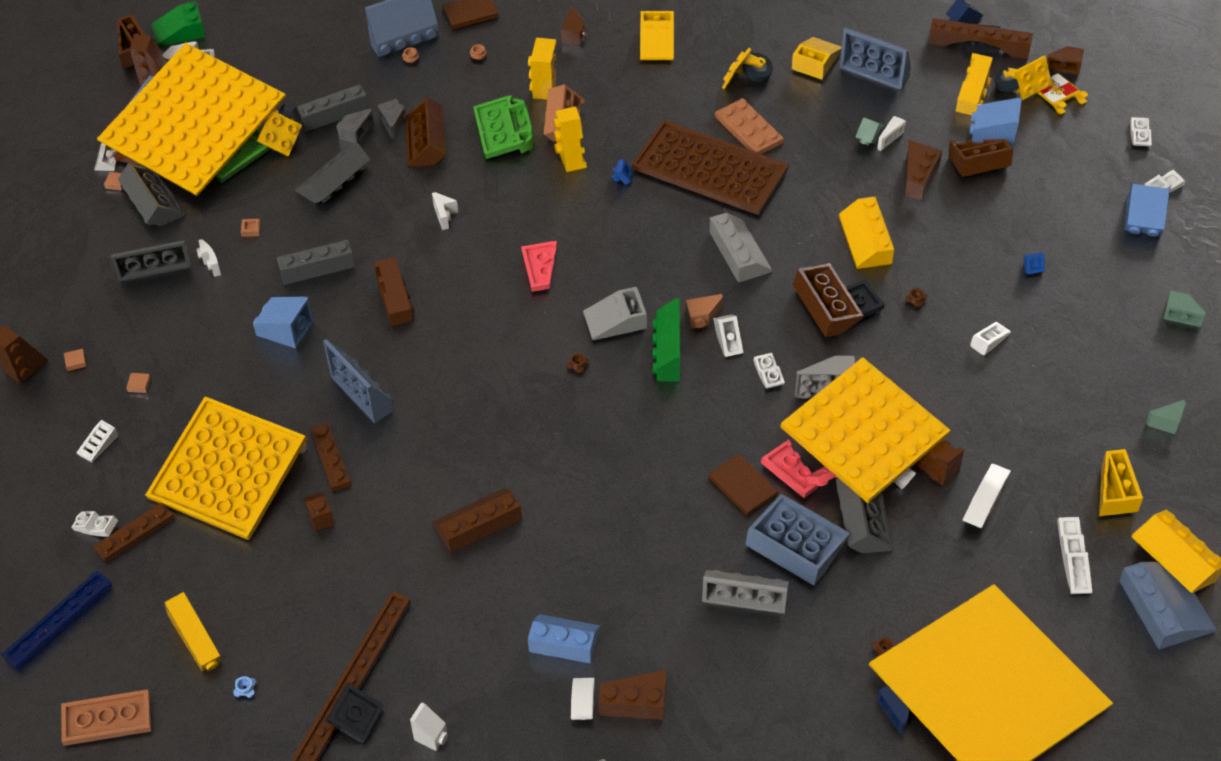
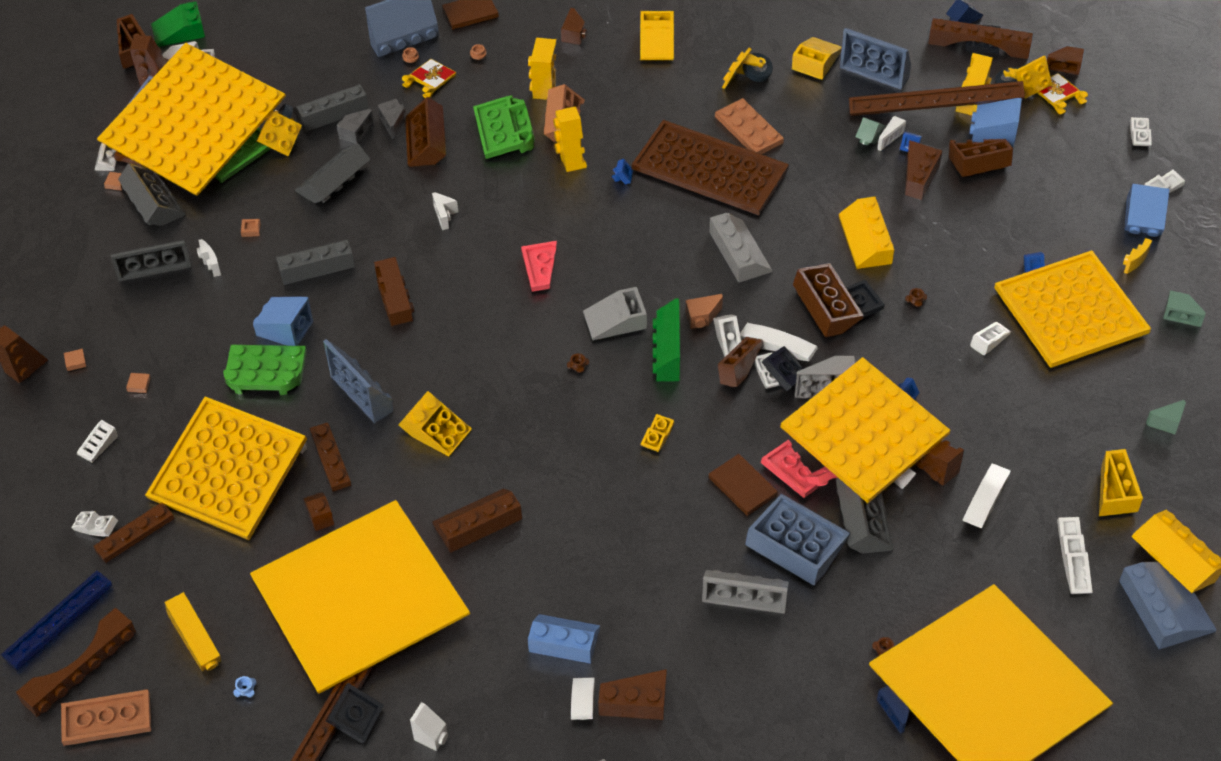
none -> reddish brown arch [16,608,136,717]
none -> bright green plate [223,345,307,395]
none -> yellow baseplate [250,500,470,694]
none -> yellow slope [399,391,472,456]
none -> flag [402,59,456,98]
none -> yellow slope [641,414,675,452]
none -> reddish brown slope [718,337,763,387]
none -> white slope [740,323,818,361]
none -> black plate [762,346,804,391]
none -> reddish brown plate [849,81,1025,116]
none -> blue tile [899,378,920,400]
none -> blue tile [900,132,922,152]
none -> yellow plate [994,250,1151,368]
none -> yellow slope [1123,238,1152,274]

